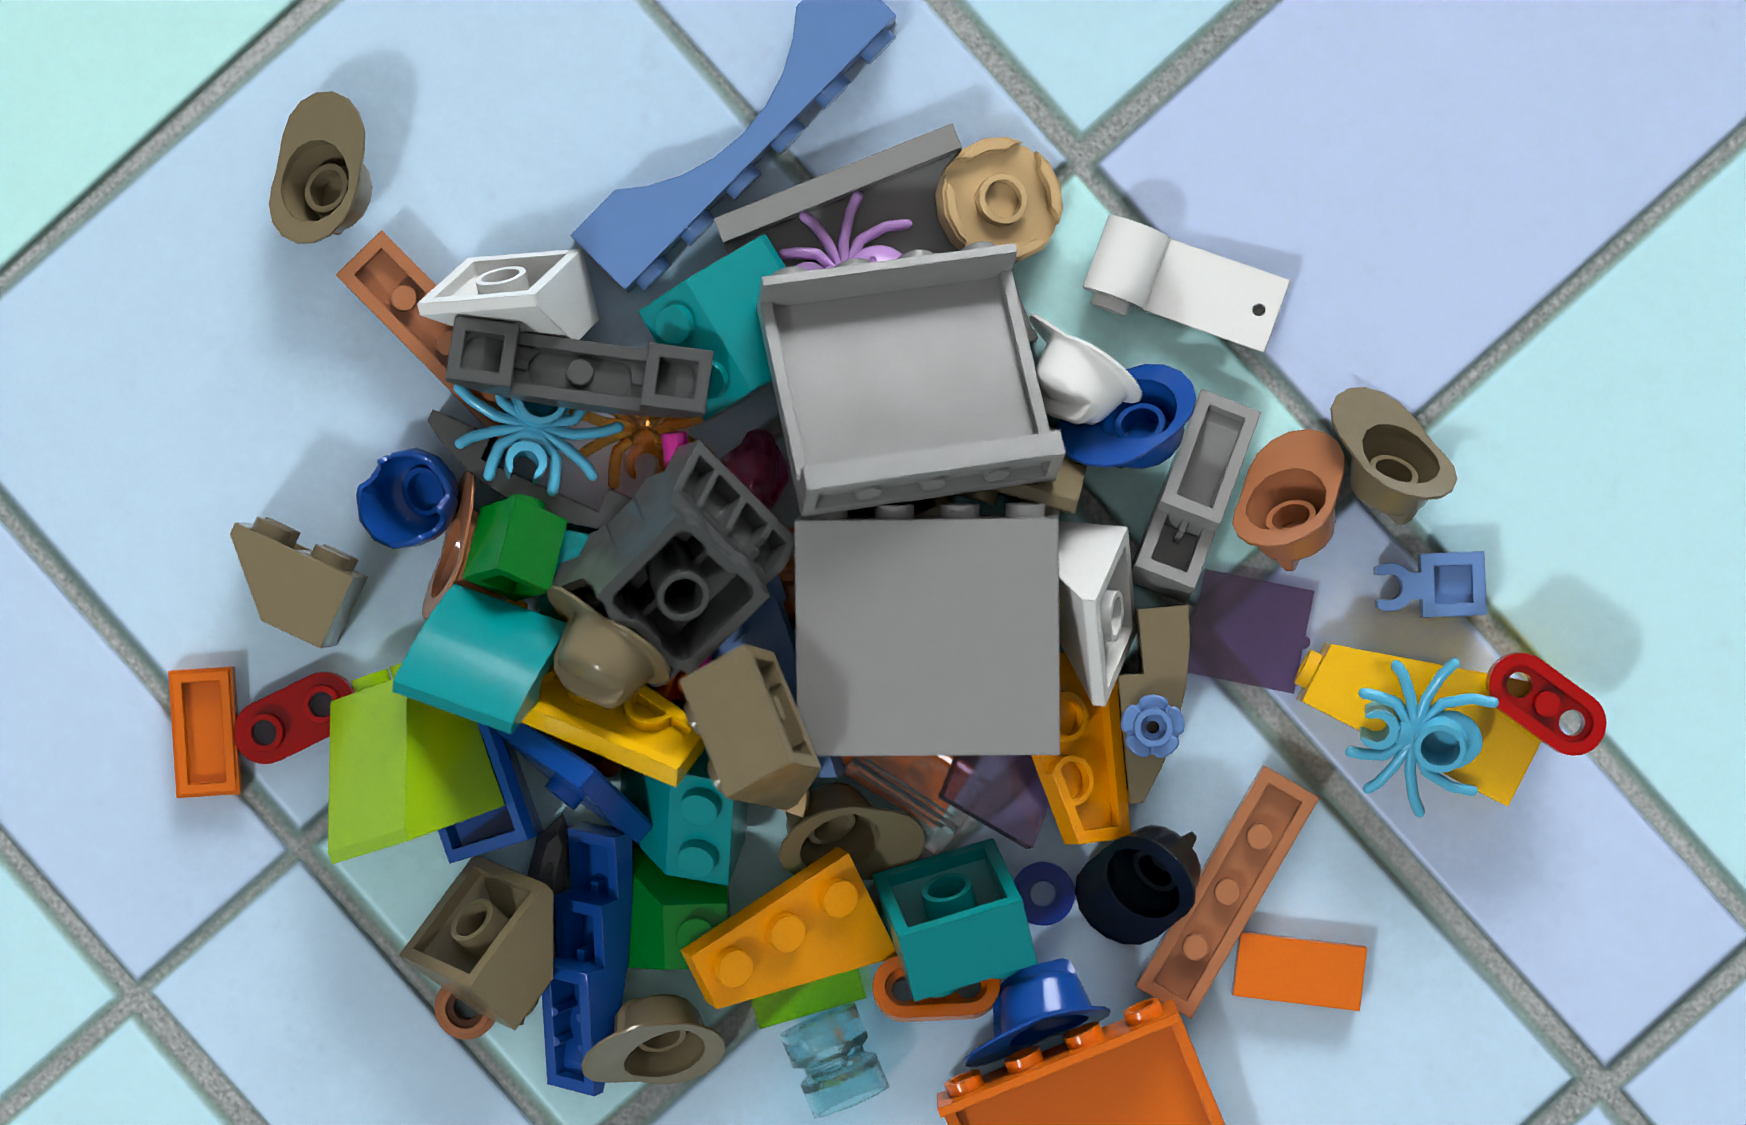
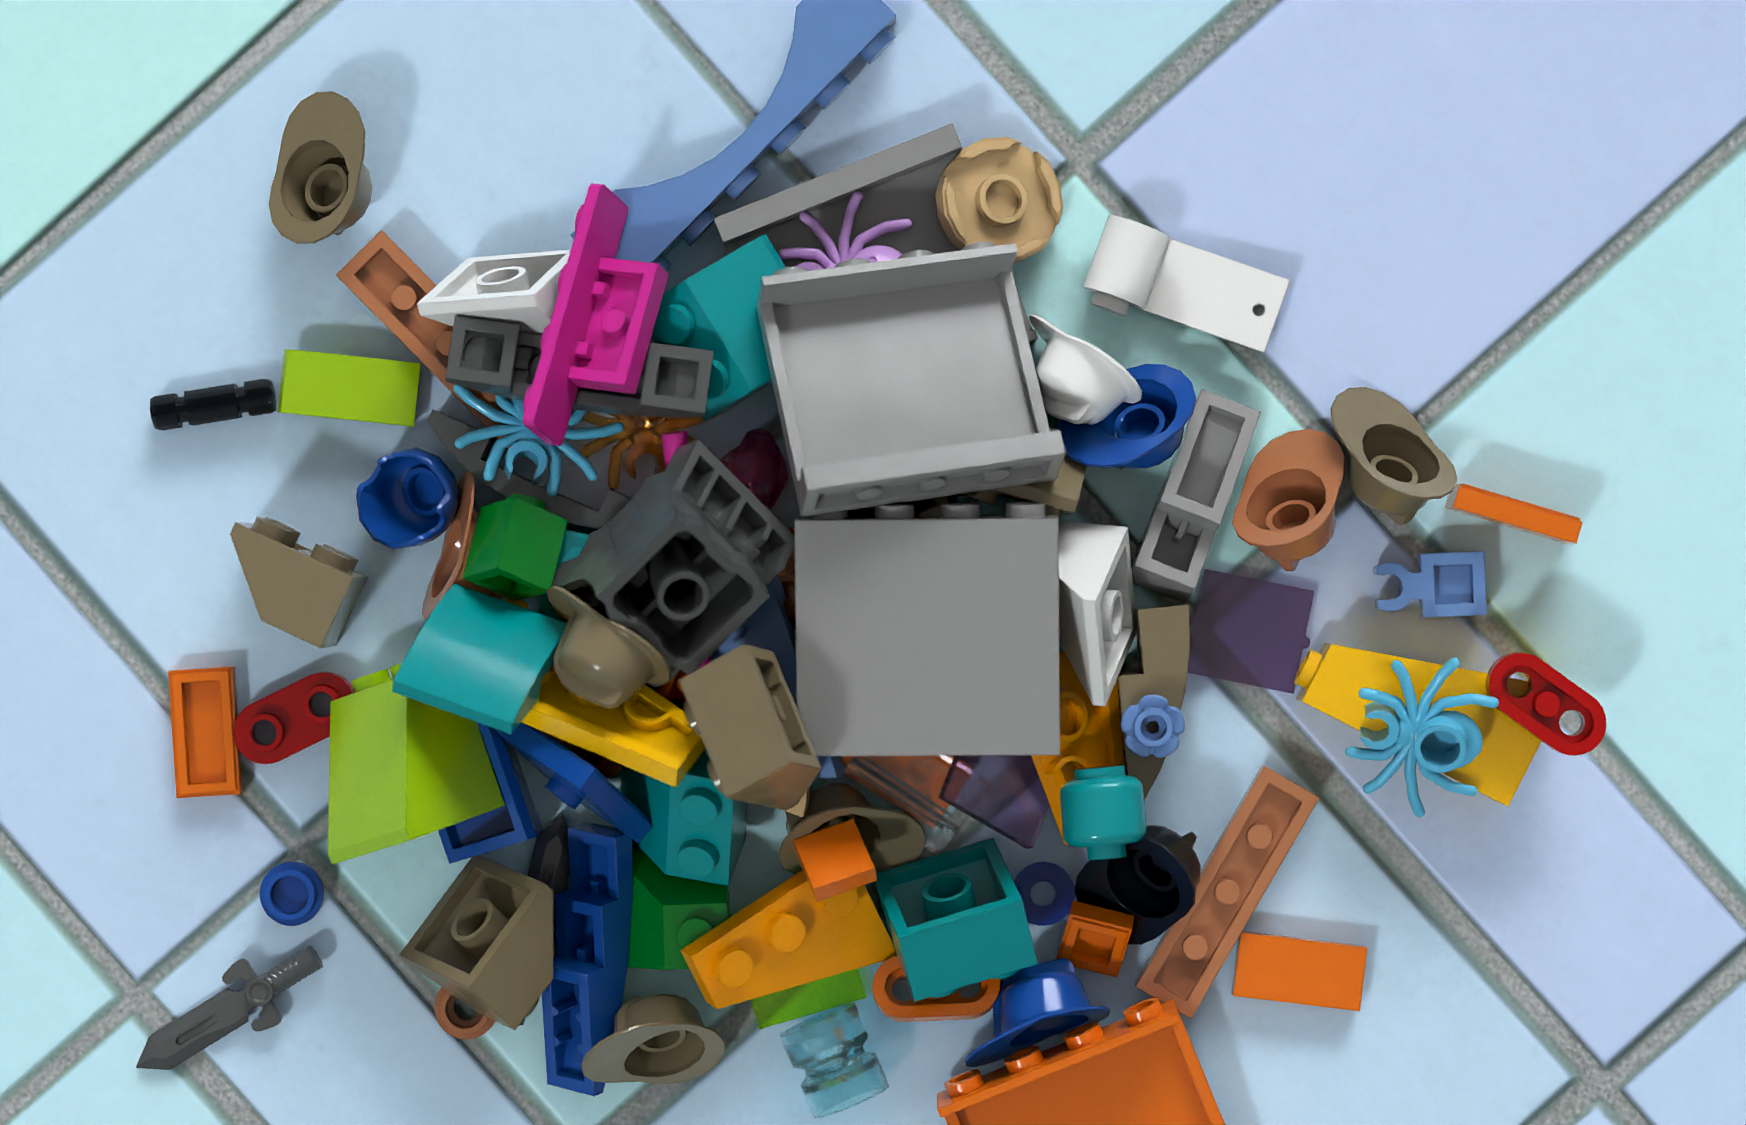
none -> dark grey sword [136,946,323,1070]
none -> black axle [150,379,277,431]
none -> blue plate [260,862,324,926]
none -> lime slope [277,349,421,427]
none -> dark pink bracket [523,183,669,446]
none -> orange tile [793,819,877,902]
none -> orange tile [1056,900,1134,977]
none -> teal head [1059,765,1147,860]
none -> orange tile [1445,483,1583,544]

